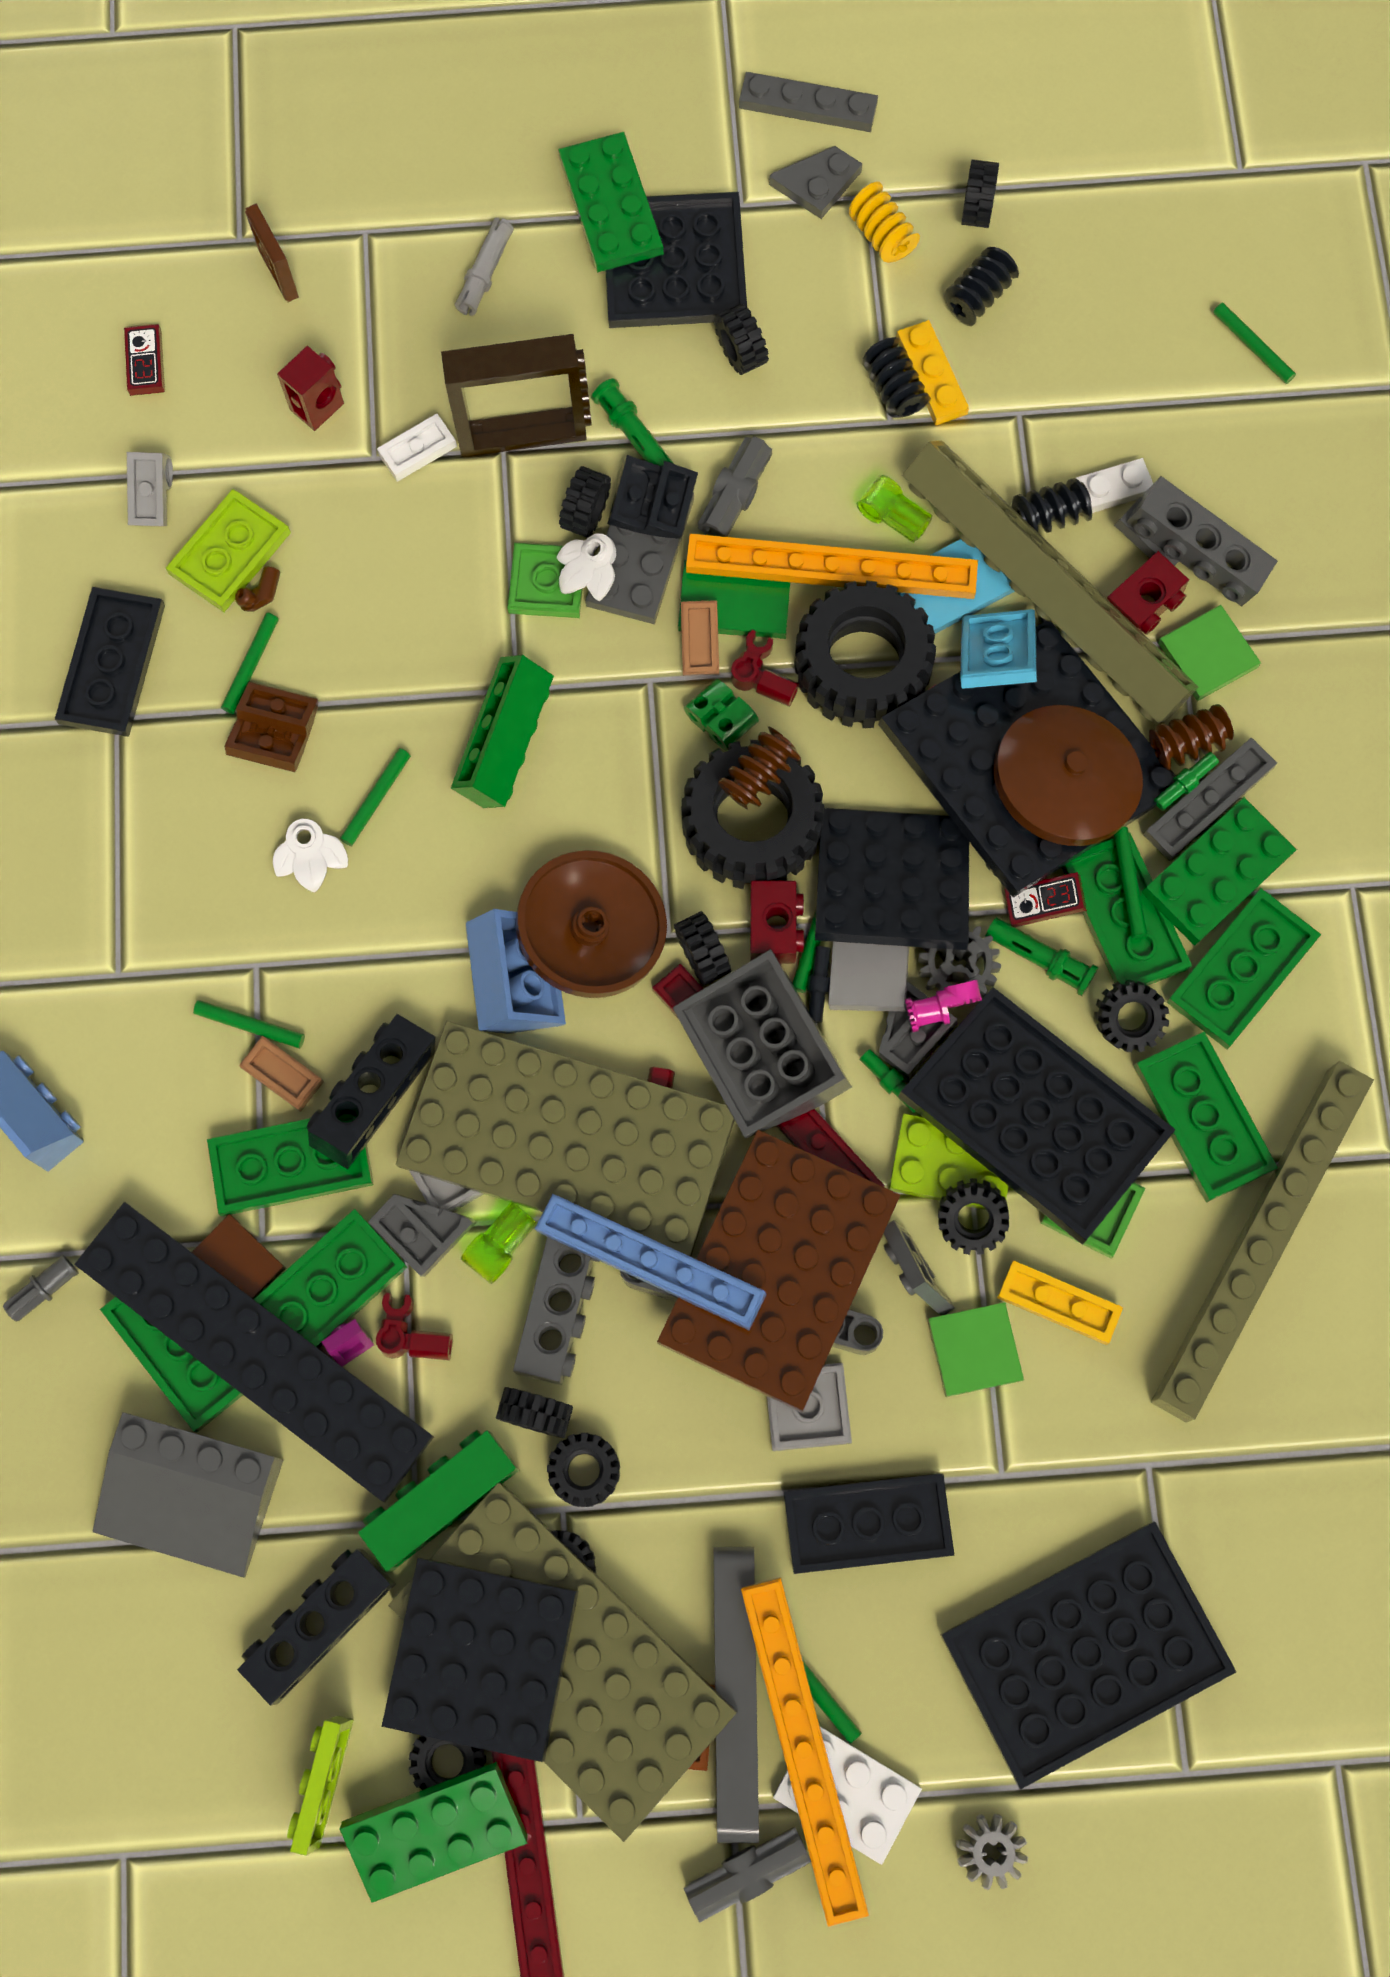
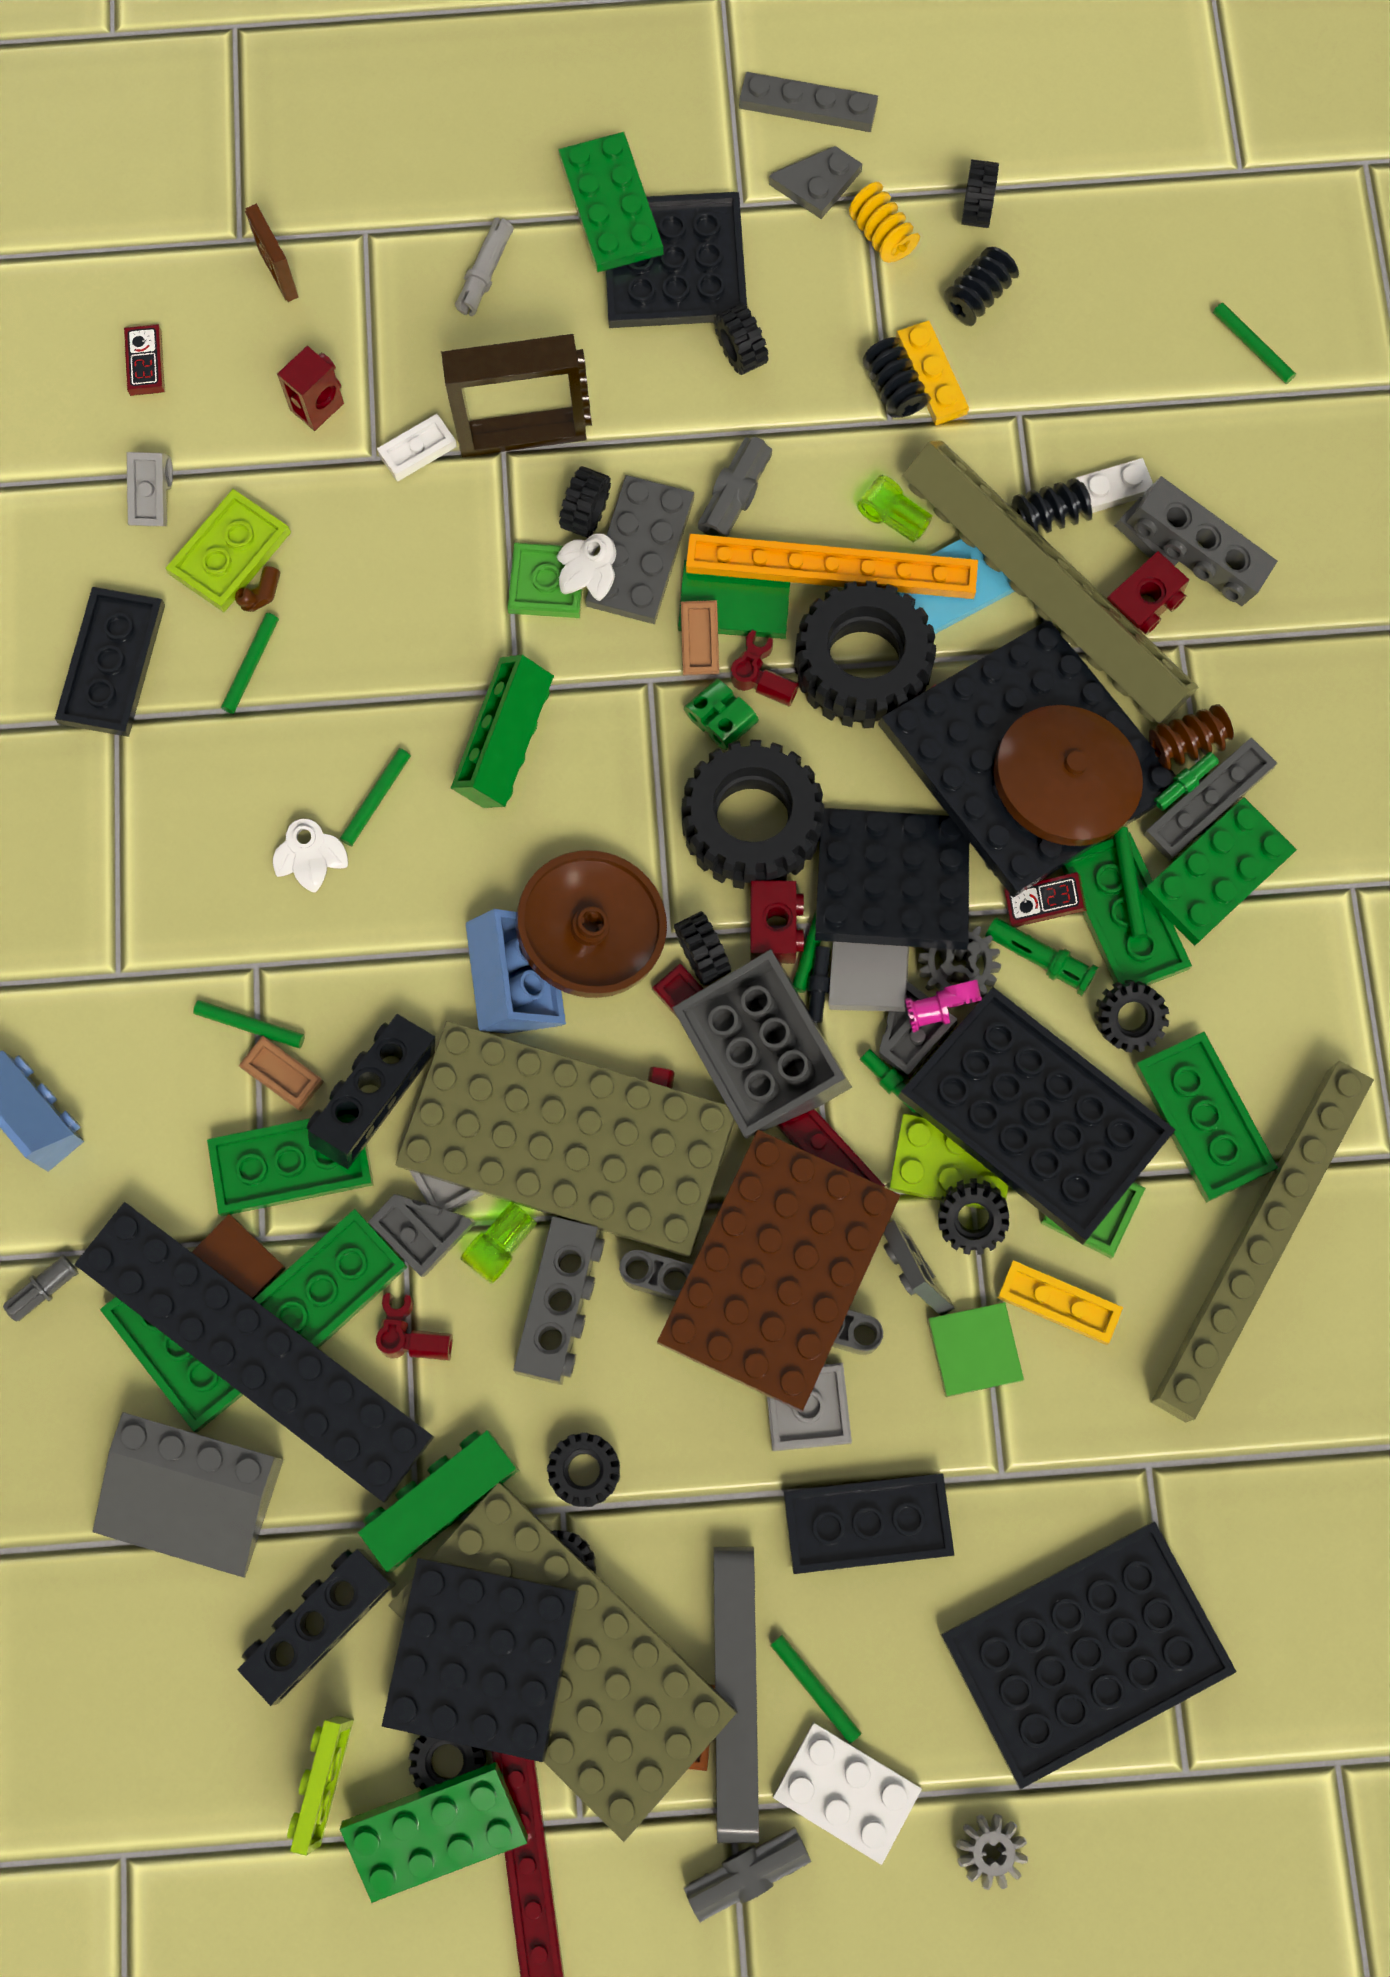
reddish brown slope [224,682,319,772] -> none
magenta plate [321,1319,374,1367] -> none
black tyre [496,1387,573,1438] -> none
medium blue tile [535,1194,767,1330] -> none
green pin [591,378,674,466] -> none
black slope [607,455,698,539] -> none
reddish brown piece [718,726,801,810] -> none
light orange tile [741,1577,869,1927] -> none
medium azure tile [960,609,1037,689] -> none
bright green tile [1158,605,1261,702] -> none
green plate [1167,888,1321,1050] -> none

